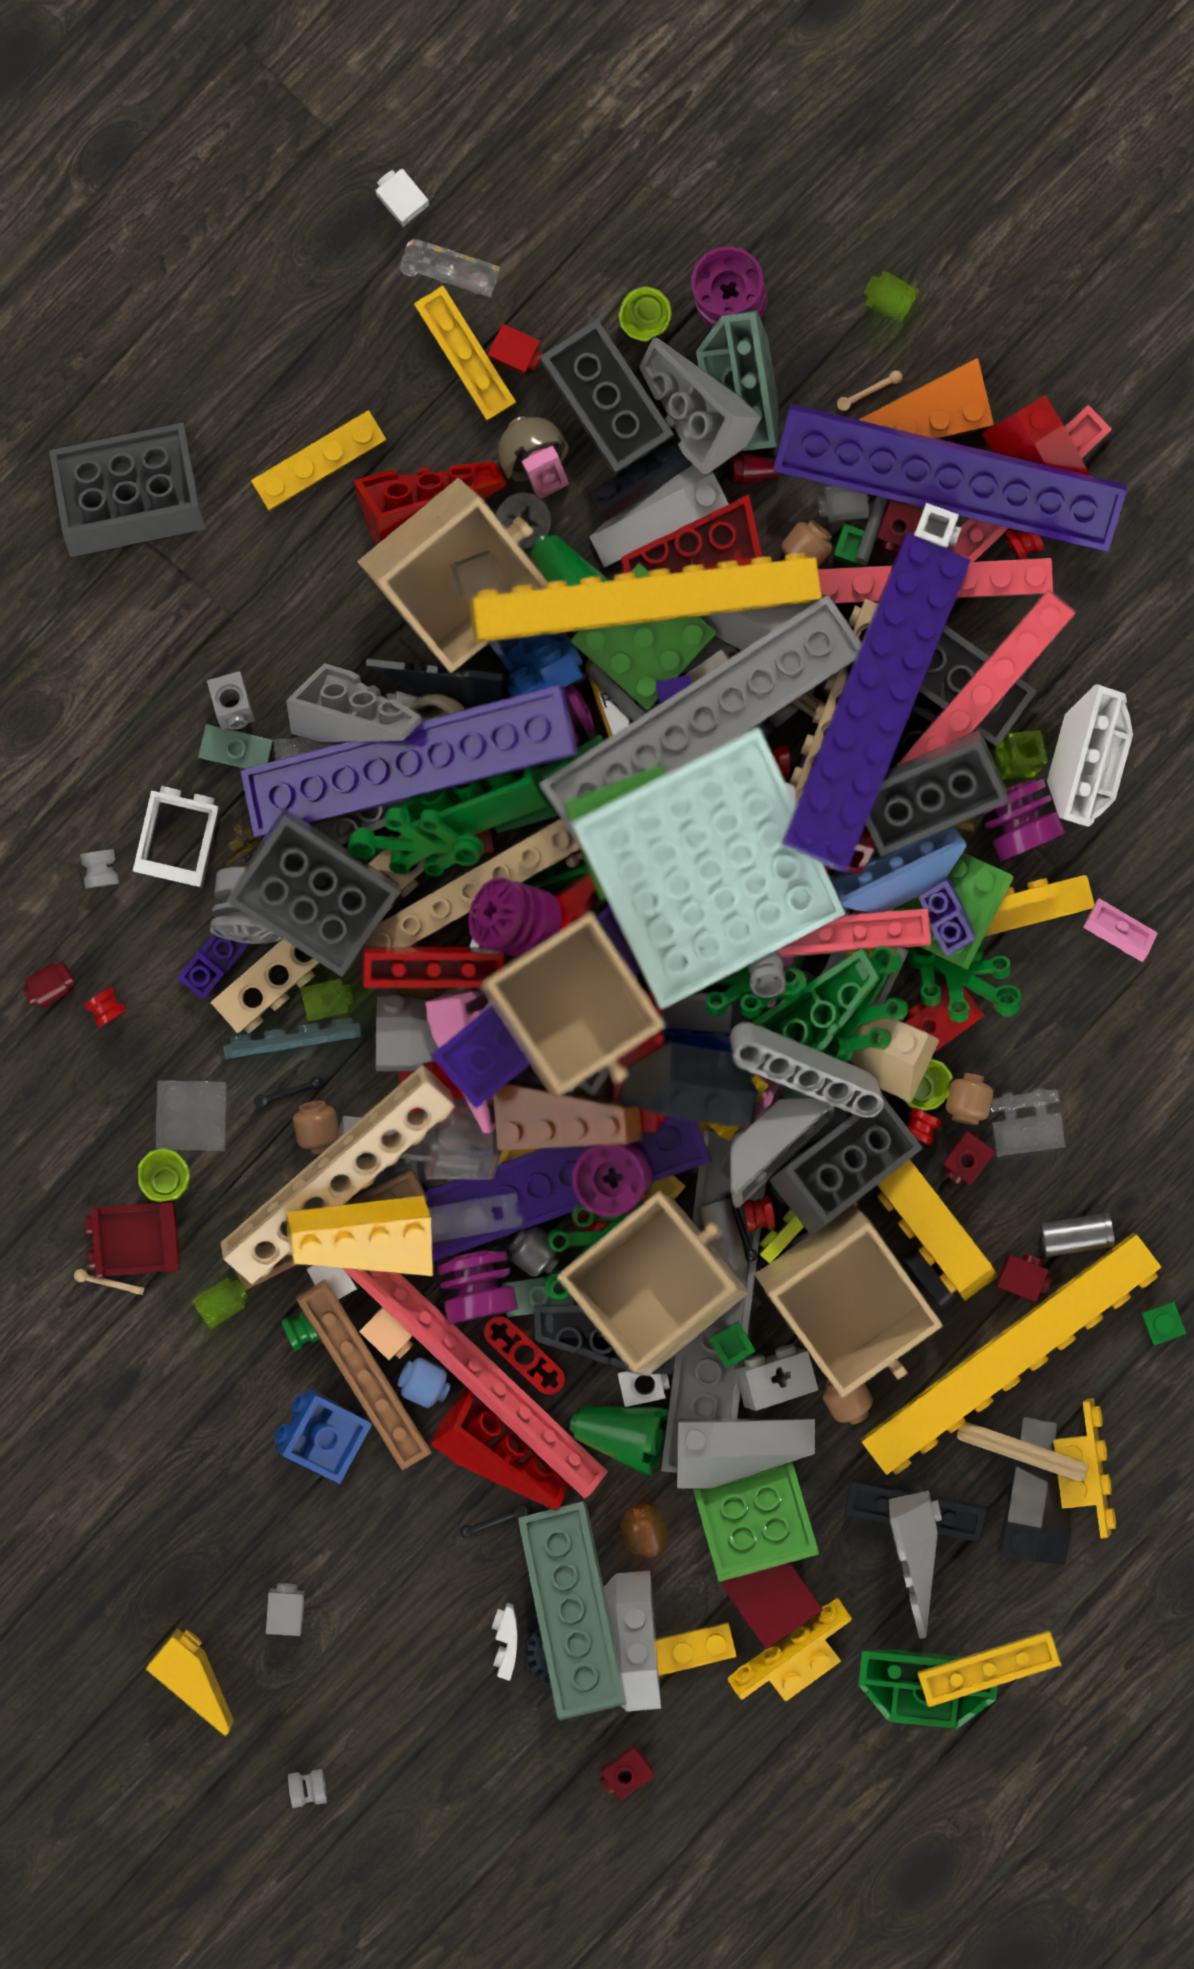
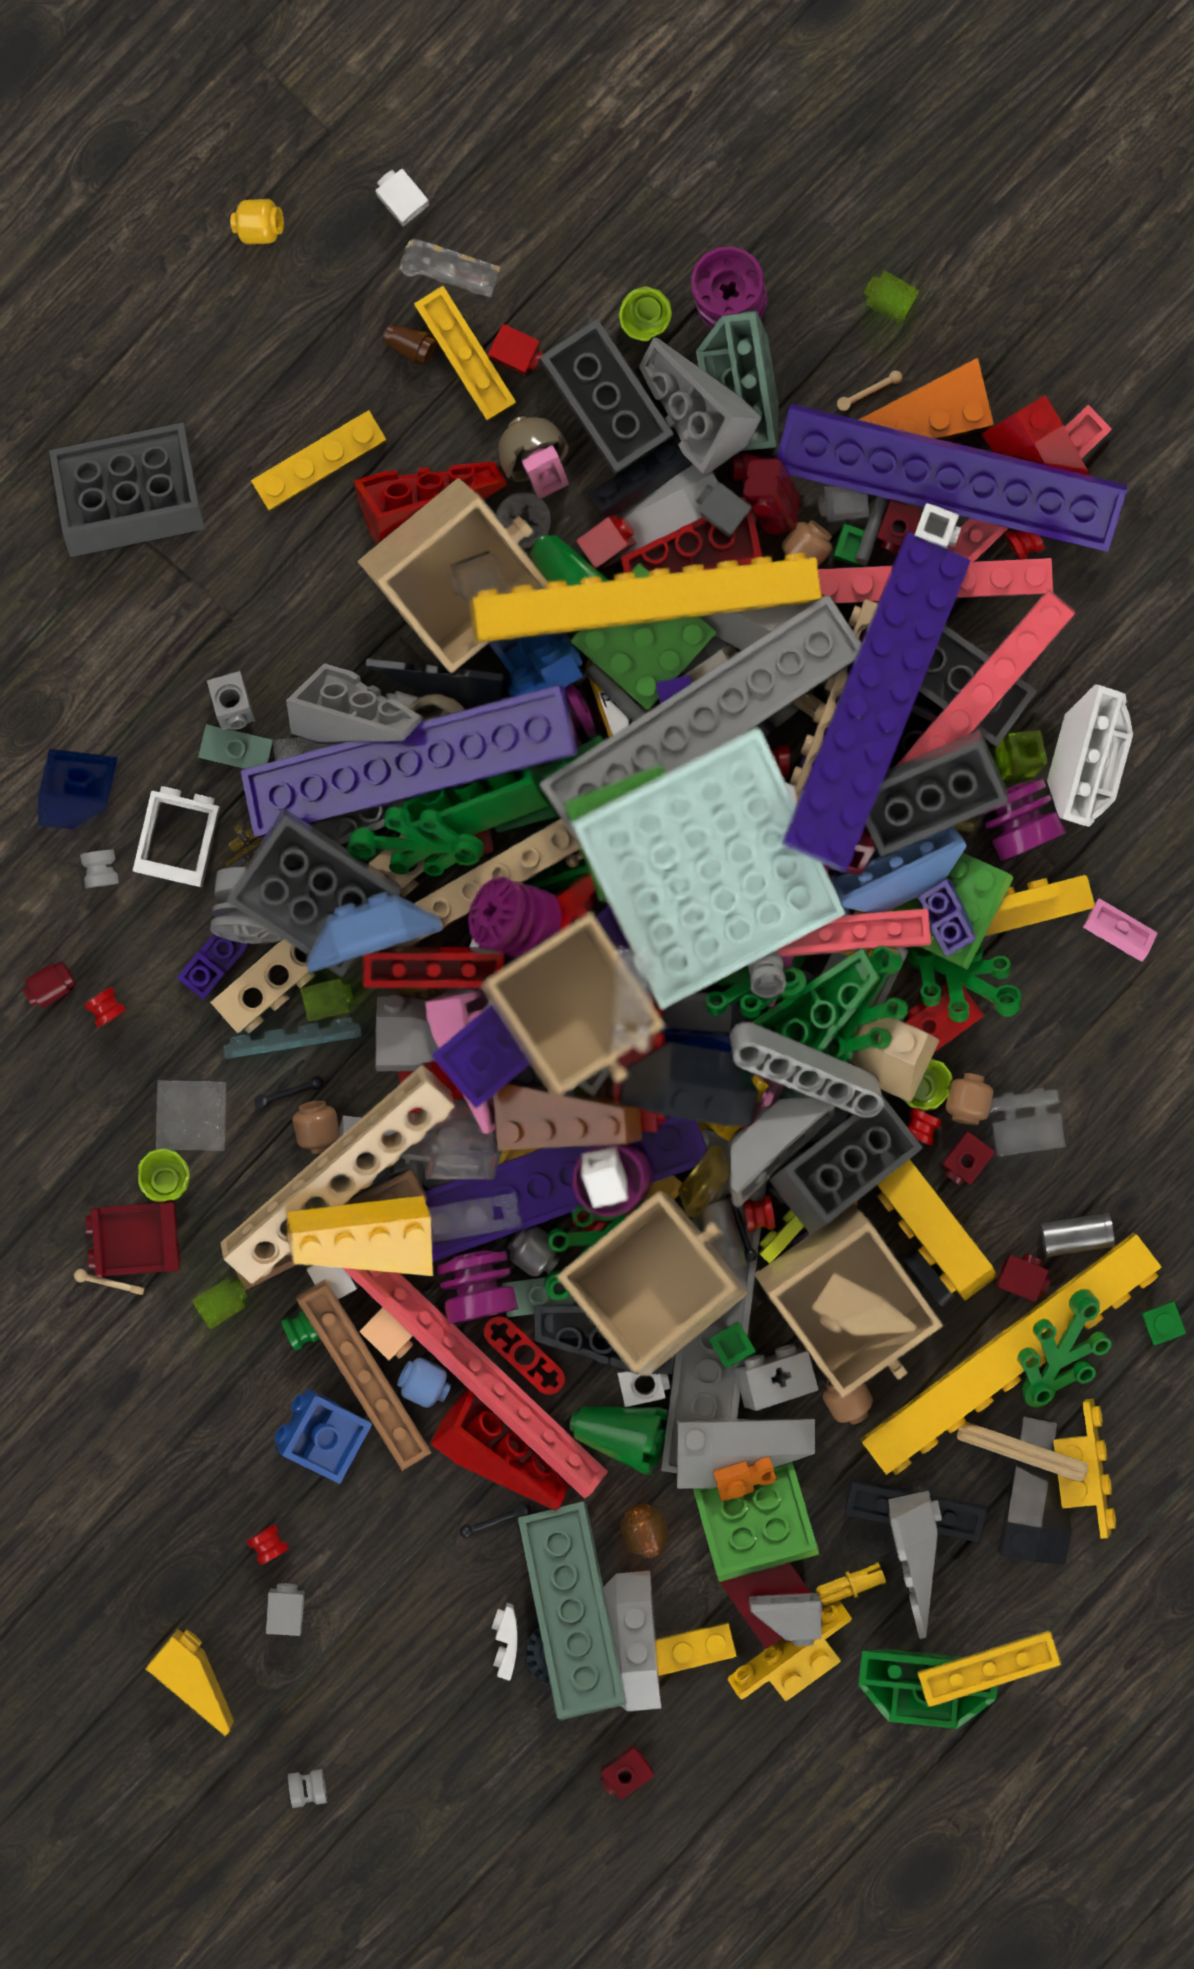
none -> clear blue slope [38,749,117,829]
none -> yellow head [230,199,284,245]
none -> red wheel [246,1524,289,1565]
none -> medium blue wedge [307,893,443,973]
none -> reddish brown cone [383,324,436,365]
none -> red brick [576,515,637,569]
none -> white brick [582,1147,628,1208]
none -> clear plate [611,949,653,1051]
none -> clear yellow tile [678,1146,731,1218]
none -> dark grey brick [696,482,751,538]
none -> orange plate [713,1457,777,1502]
none -> dark red brick [743,459,801,534]
none -> light grey slope [748,1593,821,1646]
none -> tan slope [812,1273,917,1335]
none -> yellow axle [816,1563,886,1605]
none -> green plant [1017,1289,1111,1408]

